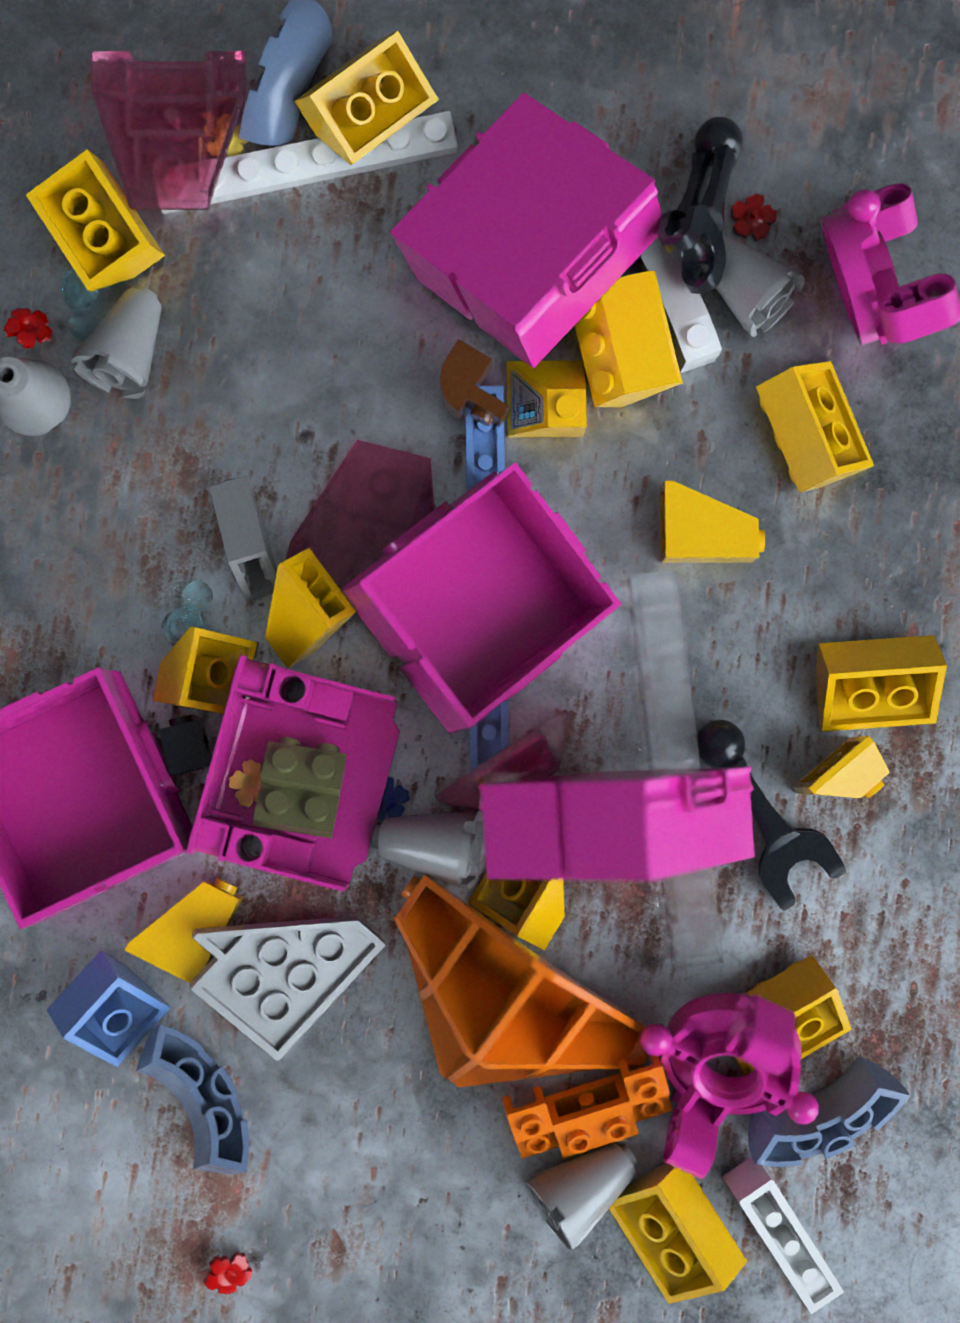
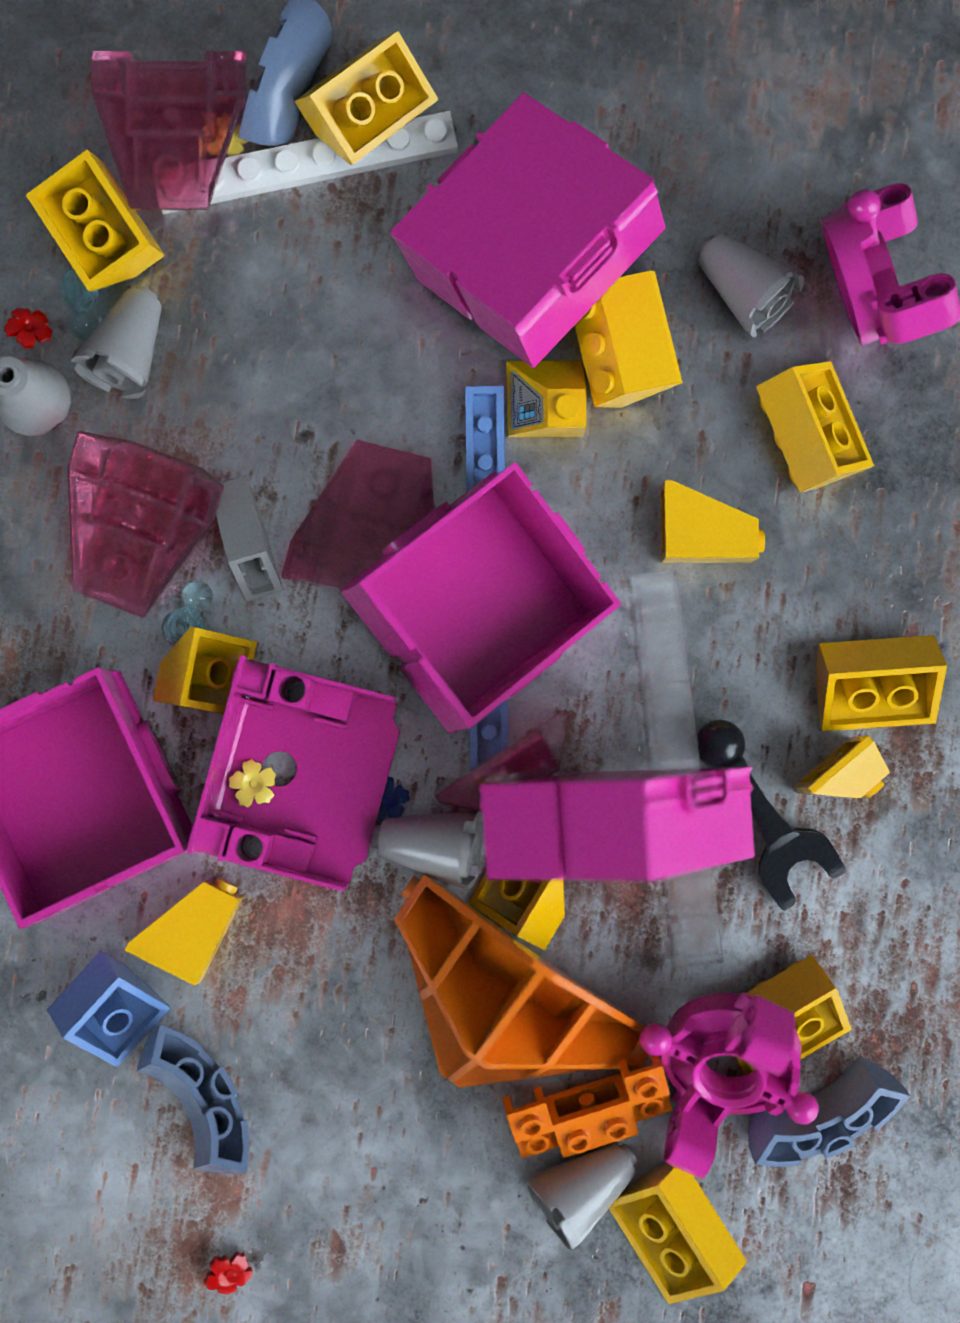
black brick [159,715,212,775] -> none
light grey wing [189,916,386,1062] -> none
olive plate [253,737,347,838] -> none
yellow slope [265,548,356,669] -> none
reddish brown brick [440,339,509,427] -> none
white slope [638,237,722,373] -> none
black piece [658,117,743,294] -> none
white slope [722,1157,844,1314] -> none
red plant [731,193,777,240] -> none
none -> clear pink wedge [67,431,224,618]

